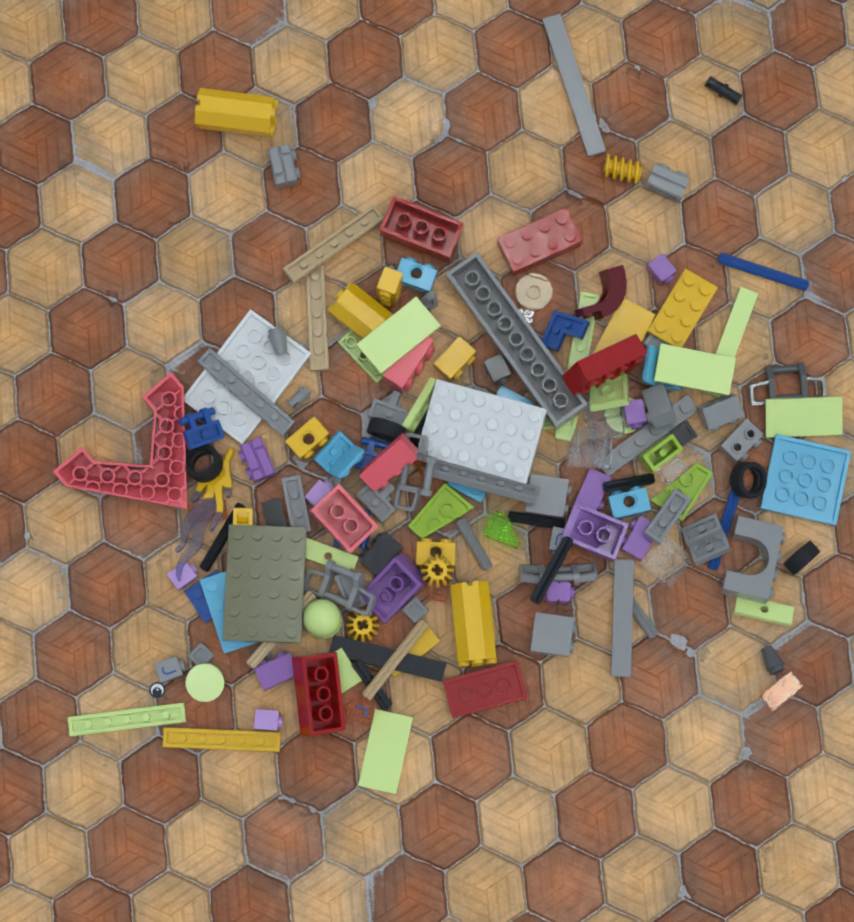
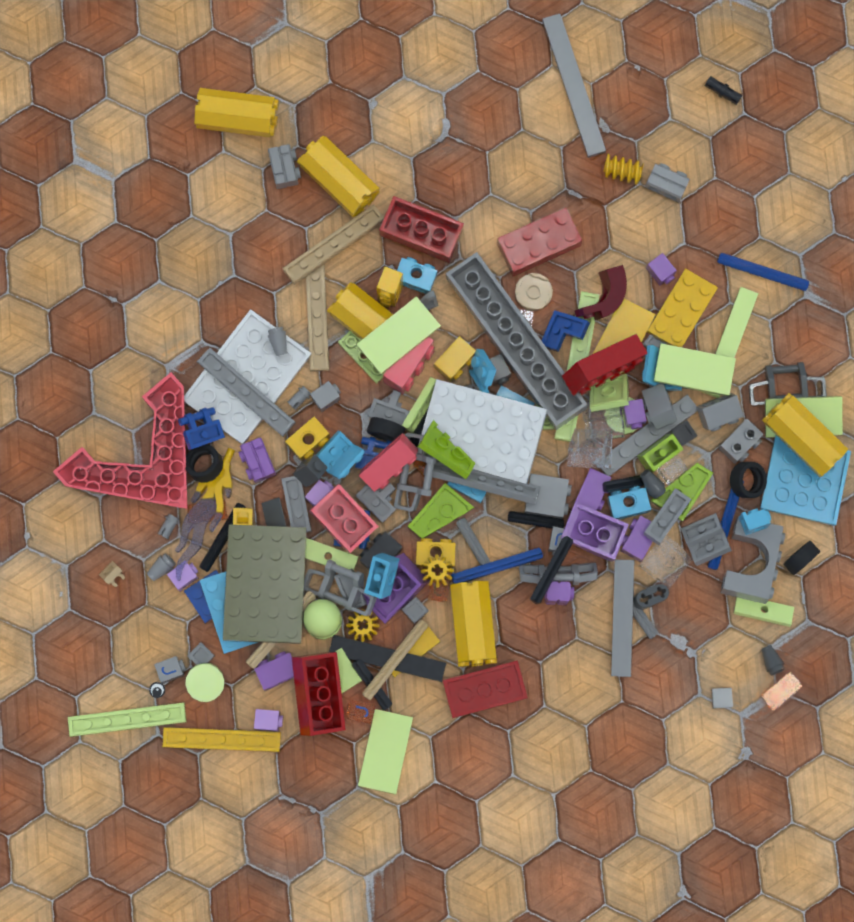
clear neon green slope [482,511,520,549] -> none
light grey piece [530,612,577,658] -> none
none -> tan tile [99,561,125,587]
none -> light grey cone [147,553,176,581]
none -> light grey pin [158,514,179,539]
none -> dark grey brick [293,454,328,487]
none -> yellow brick [297,136,380,218]
none -> light grey brick [310,381,341,412]
none -> medium azure brick [364,553,400,599]
none -> lime wing [418,420,475,479]
none -> blue axle [451,548,543,584]
none -> medium azure plate [469,349,496,393]
none -> dark grey beam [633,584,669,610]
none -> dark grey cone [640,469,666,499]
none -> light grey tile [711,688,733,709]
none -> medium azure brick [739,509,771,535]
none -> yellow brick [762,393,849,477]

